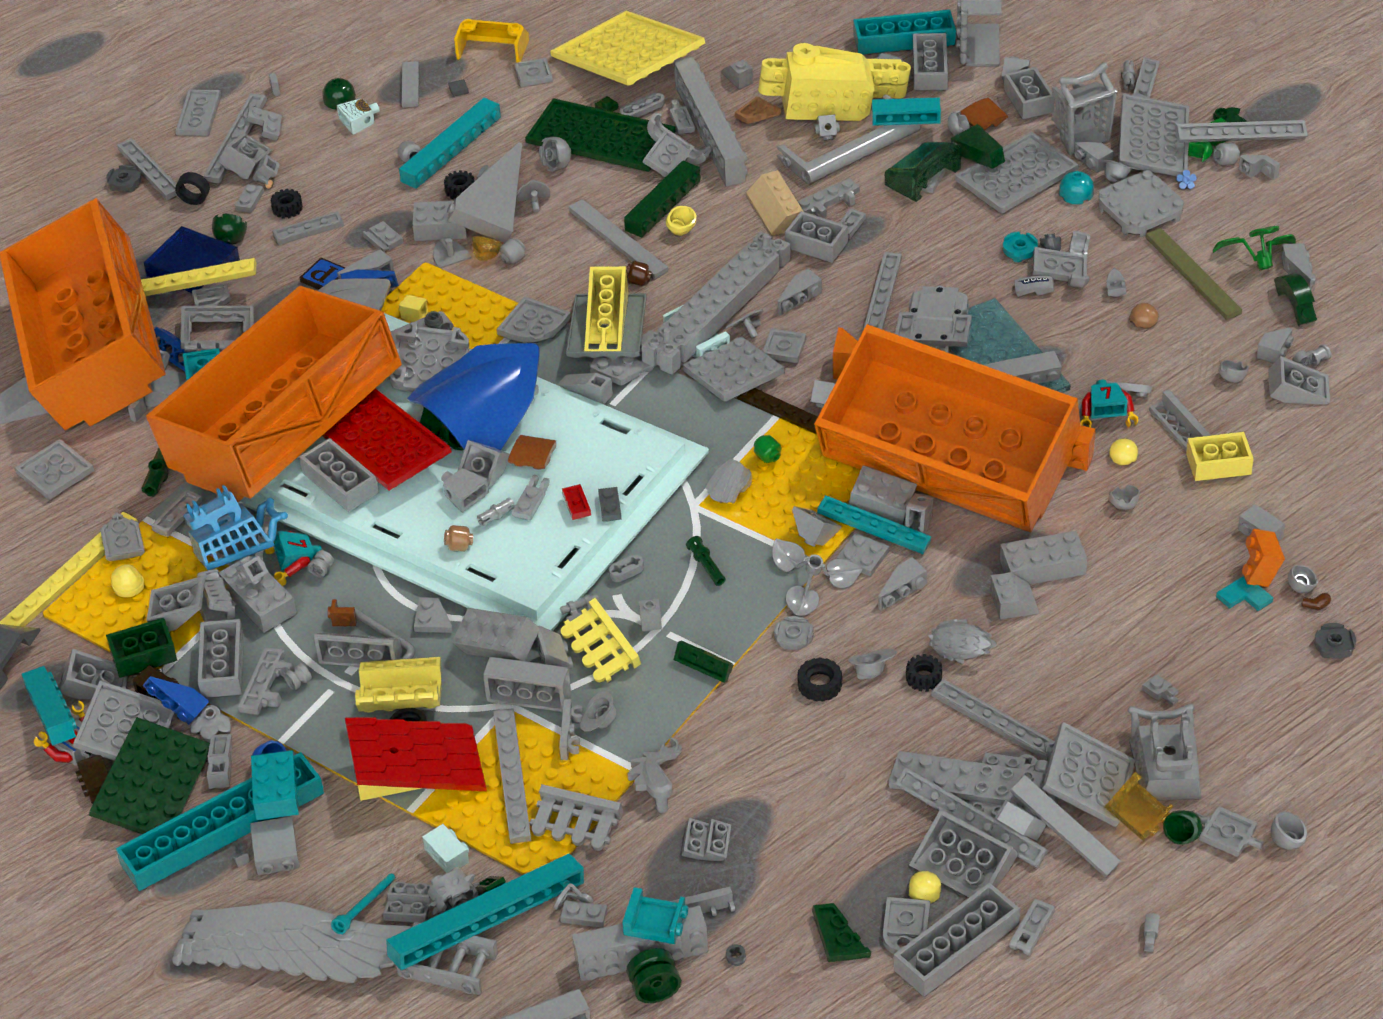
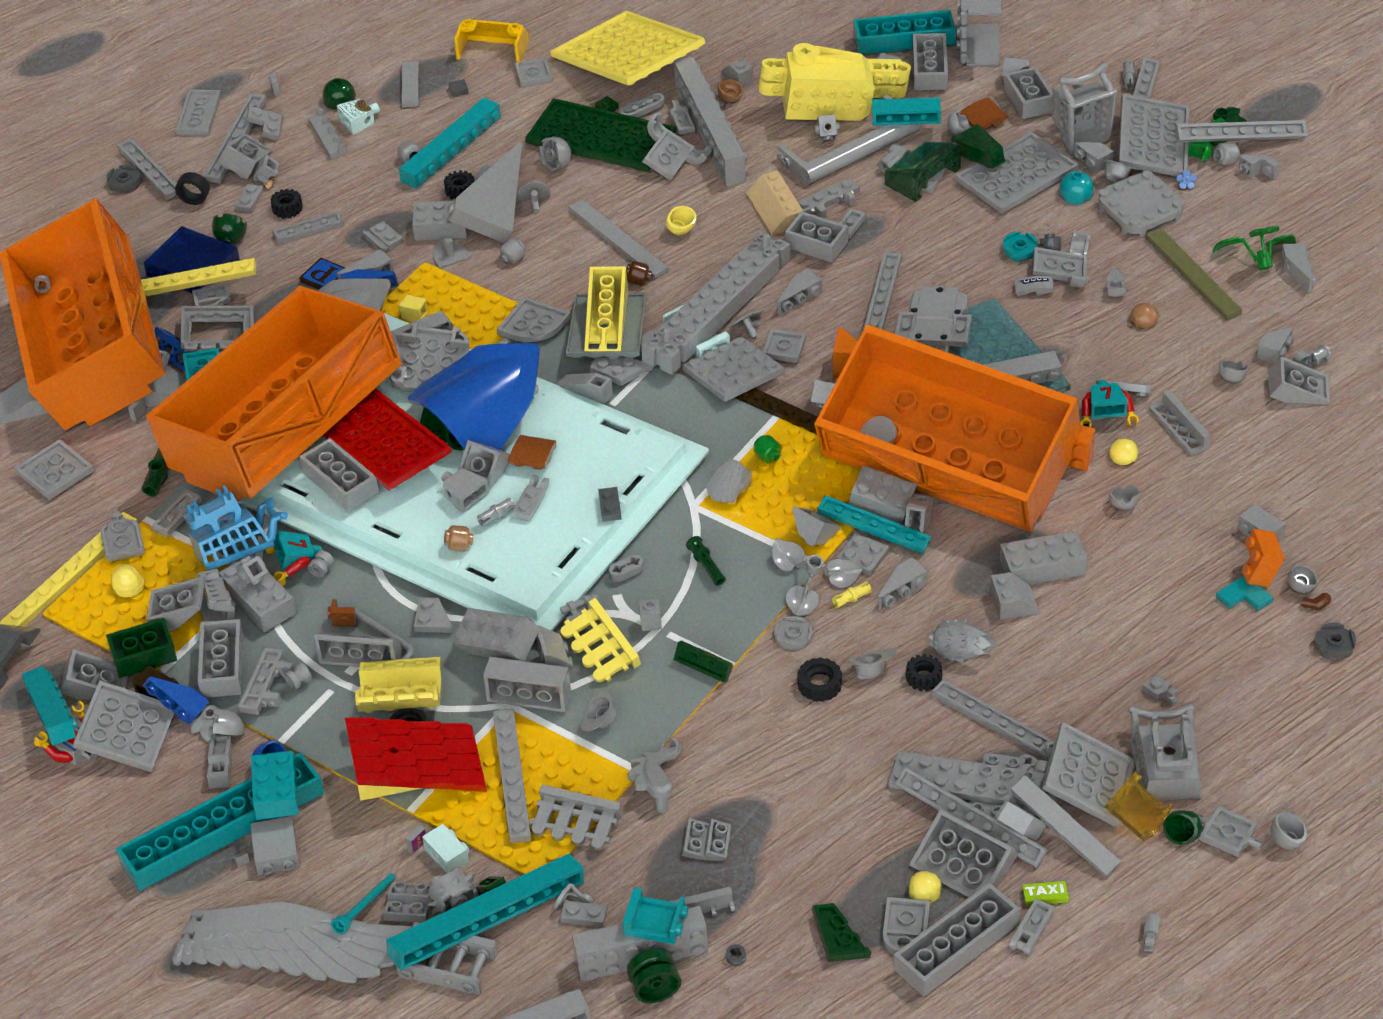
dark brown brick [75,755,108,804] -> none
dark green plate [89,717,210,834] -> none
dark grey plate [424,311,443,328] -> none
clear yellow hat [471,236,502,261] -> none
light grey plate [559,699,583,760] -> none
red plate [562,484,591,520] -> none
dark green brick [624,161,701,238] -> none
medium nougat wing [735,96,781,124] -> none
light yellow brick [1186,432,1254,481] -> none
dark green arch [1274,273,1317,326] -> none
none -> light grey bush [34,275,51,293]
none -> light grey brick [212,709,244,735]
none -> light grey hinge [308,108,346,160]
none -> tile [405,825,426,854]
none -> medium nougat hair [717,78,743,103]
none -> light yellow pin [832,581,872,608]
none -> light grey tile [861,416,897,444]
none -> light grey piece [878,143,911,174]
none -> lime tile [1022,881,1069,906]

